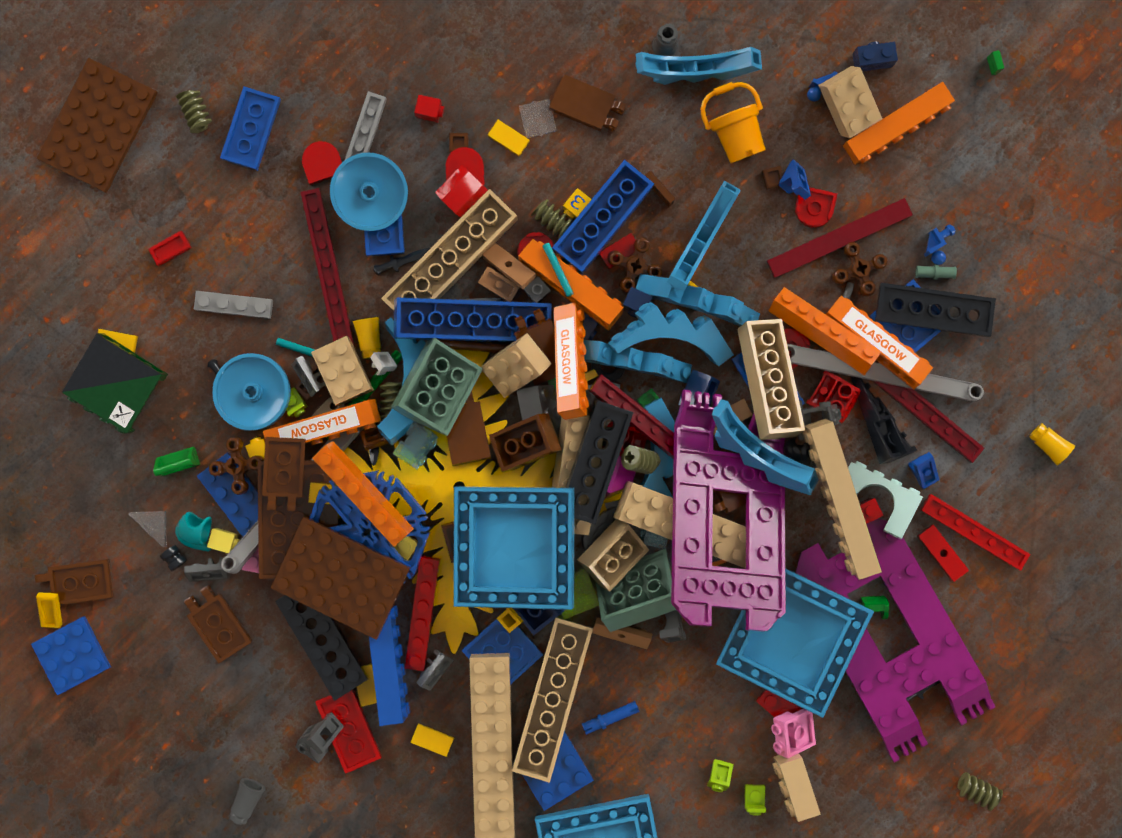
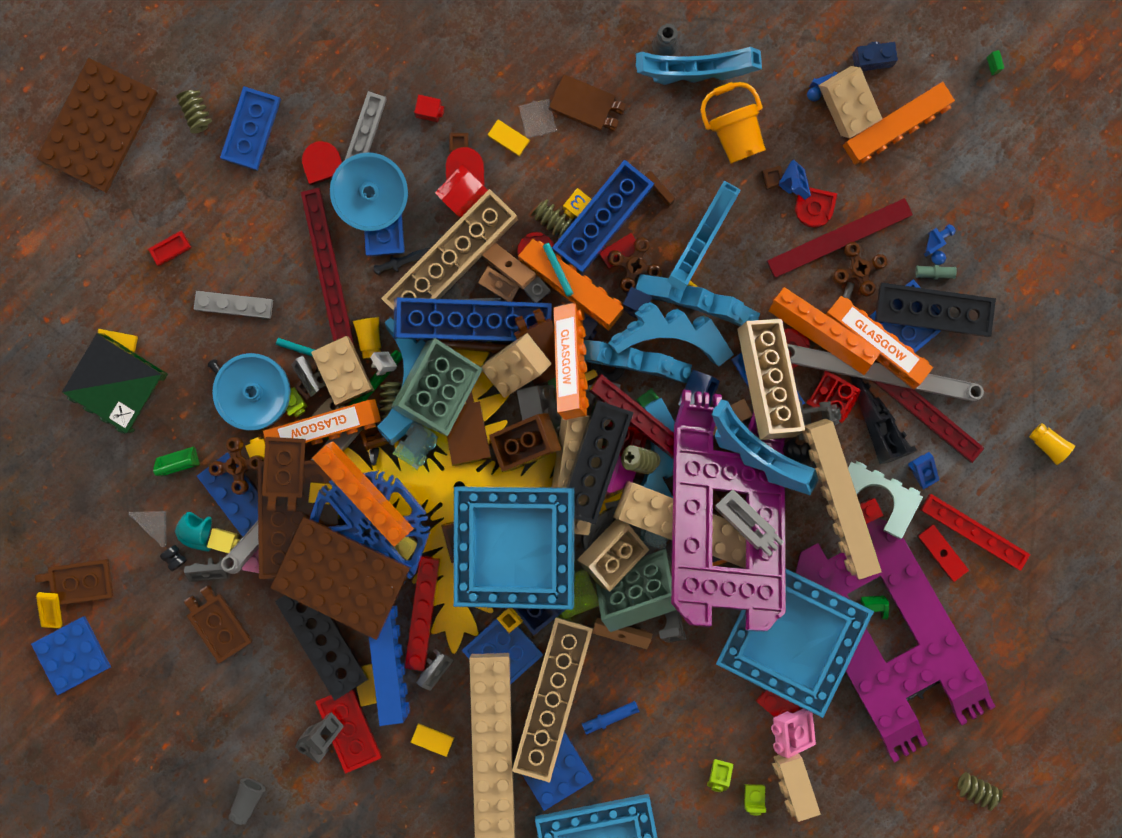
none -> light grey hinge [715,489,784,557]

